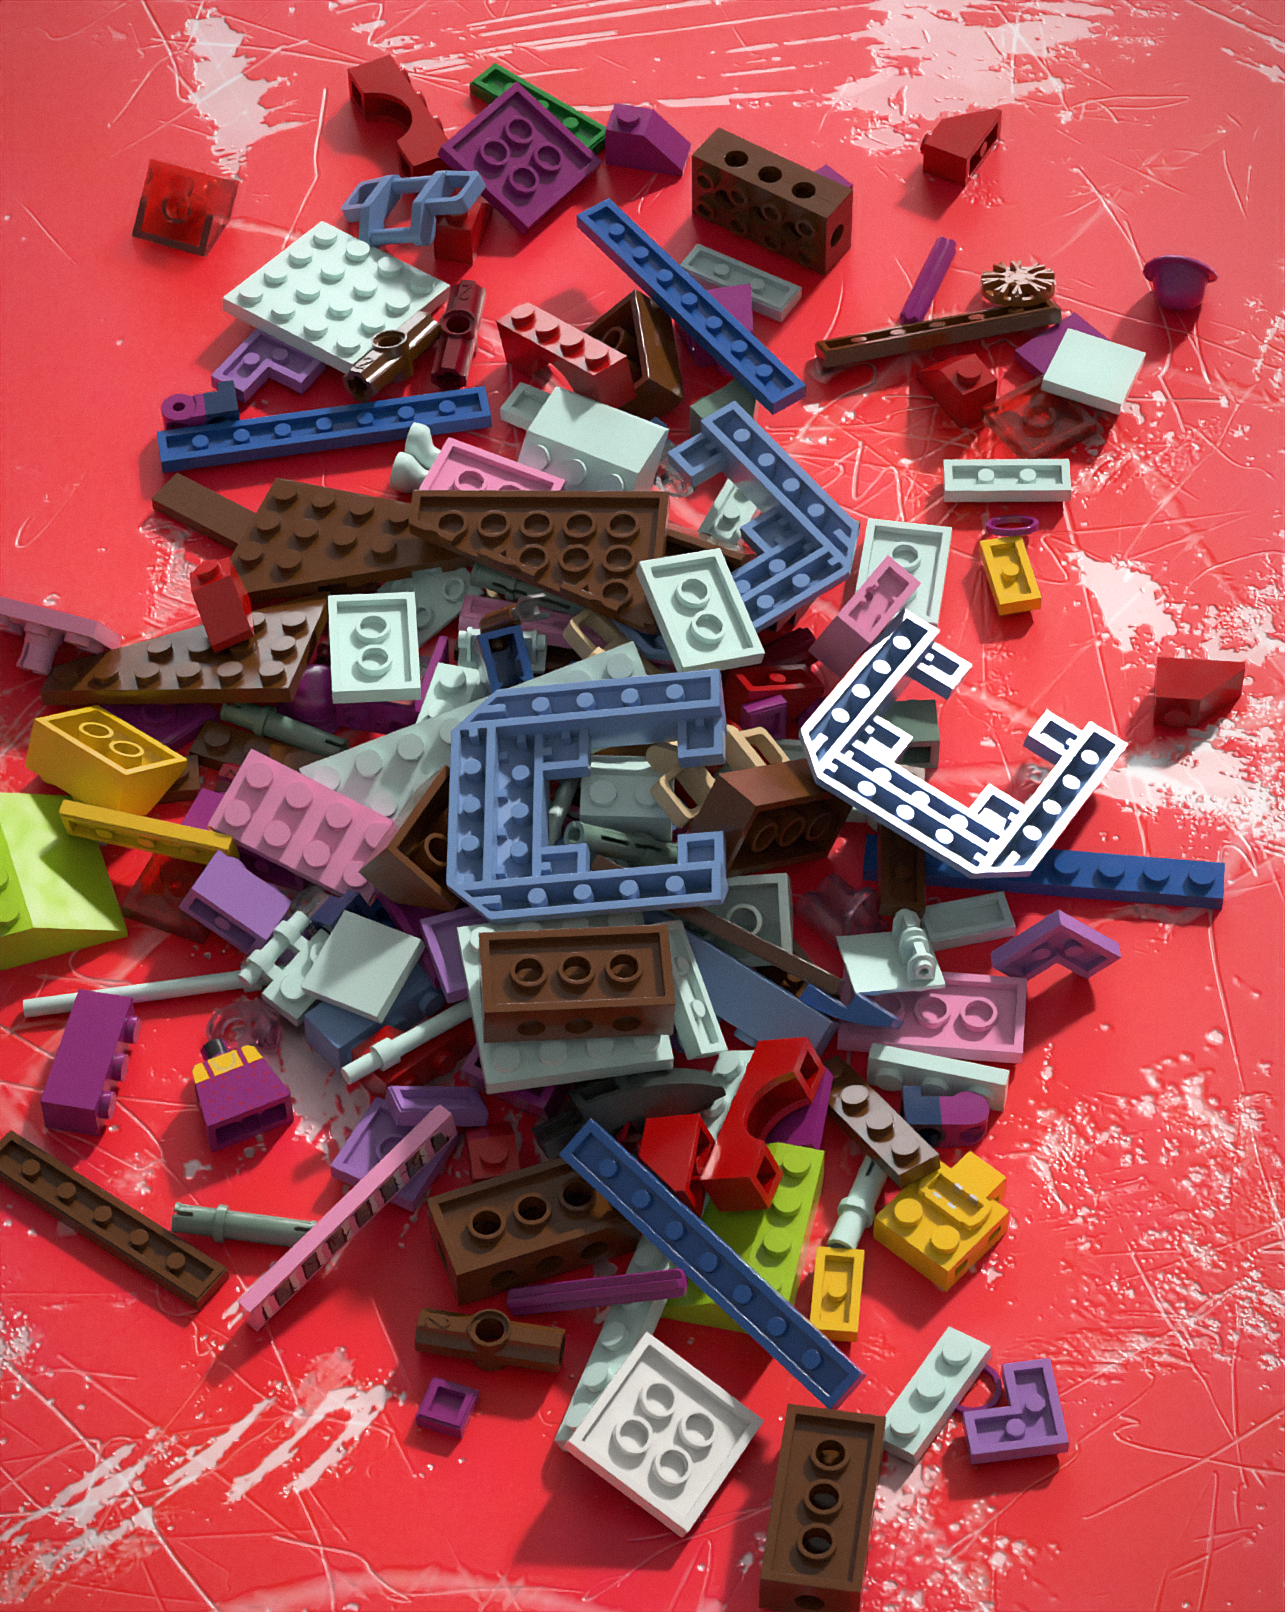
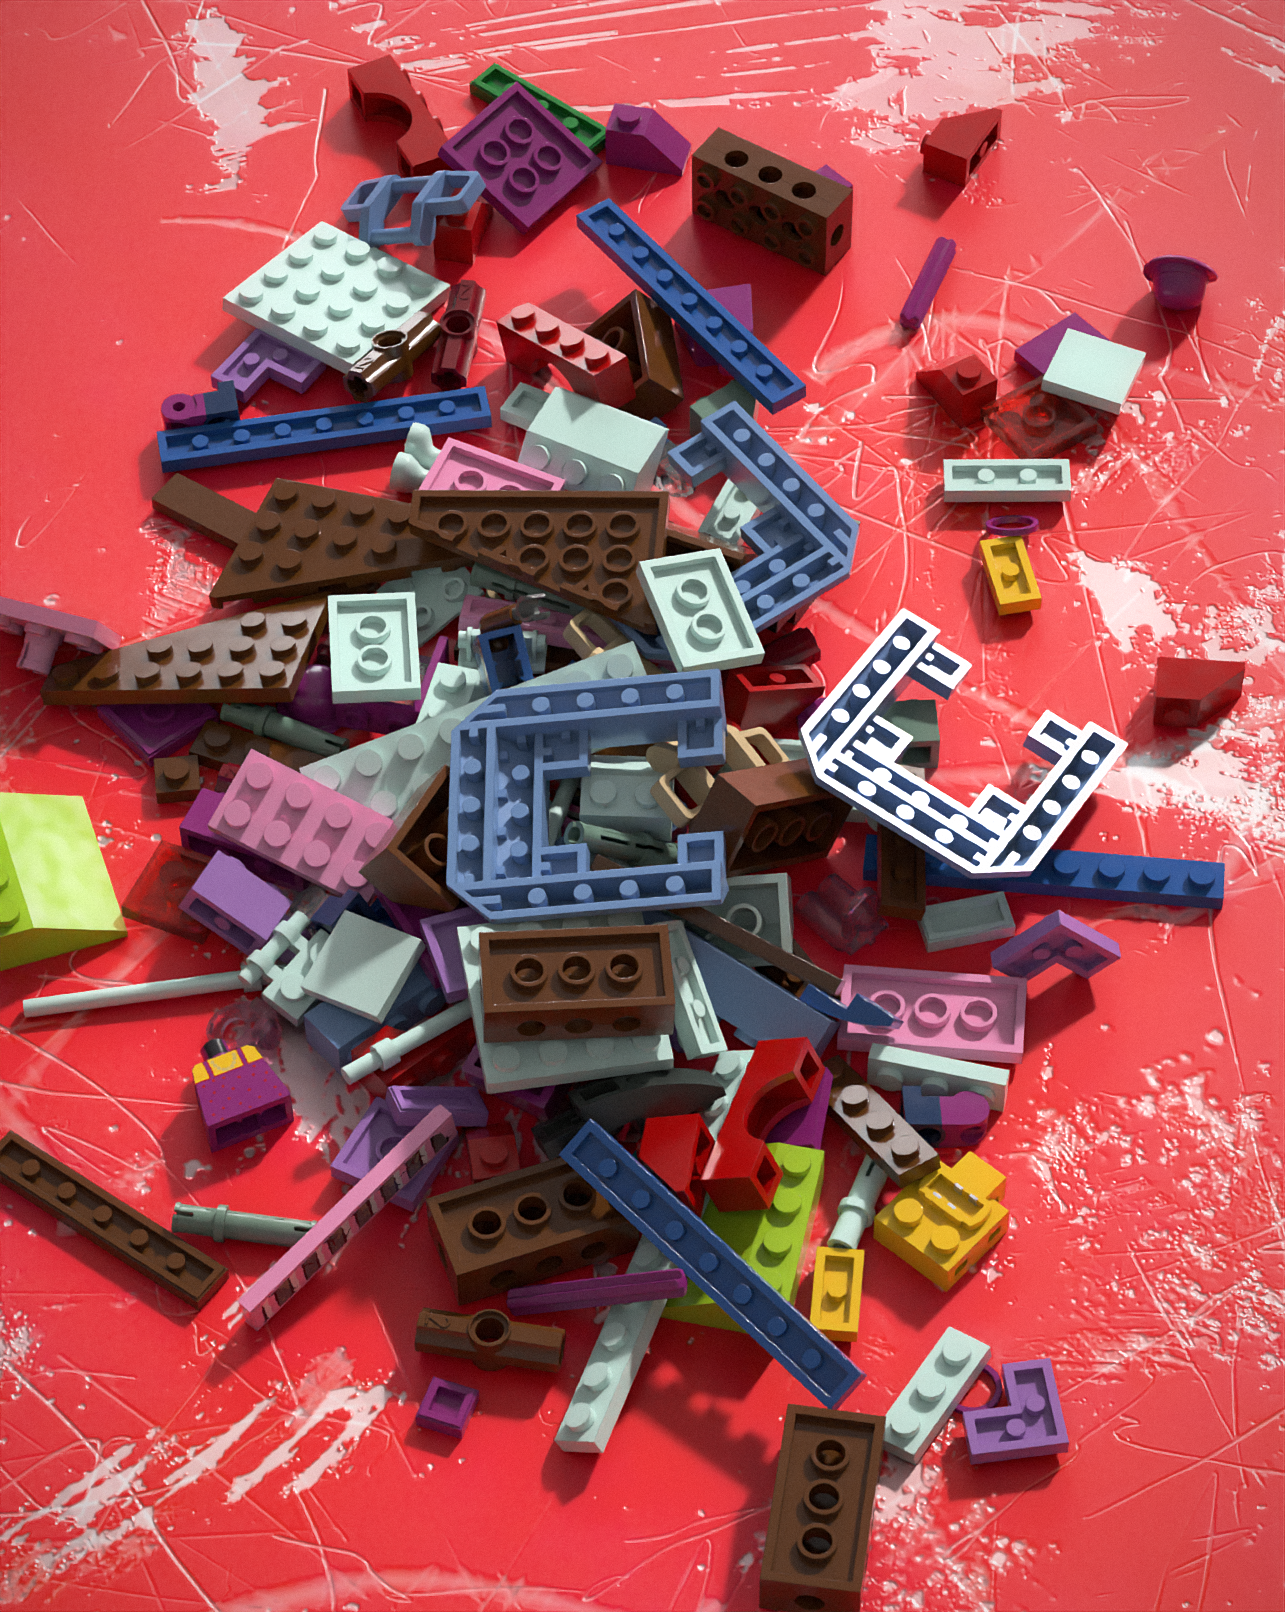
yellow slope [25,705,188,816] -> none
magenta brick [40,989,141,1136] -> none
yellow tile [59,799,240,865] -> none
clear red slope [132,158,240,257] -> none
red slope [190,556,255,653] -> none
white plate [563,1332,764,1538] -> none
light aqua tile [680,244,802,322] -> none
magenta tile [740,694,787,741] -> none
bright pink window [808,555,921,678] -> none
reddish brown tile [814,299,1062,368] -> none
light aqua hinge [836,909,946,996] -> none
light aqua plate [855,518,952,629] -> none
dark orange wheel [980,260,1056,307] -> none

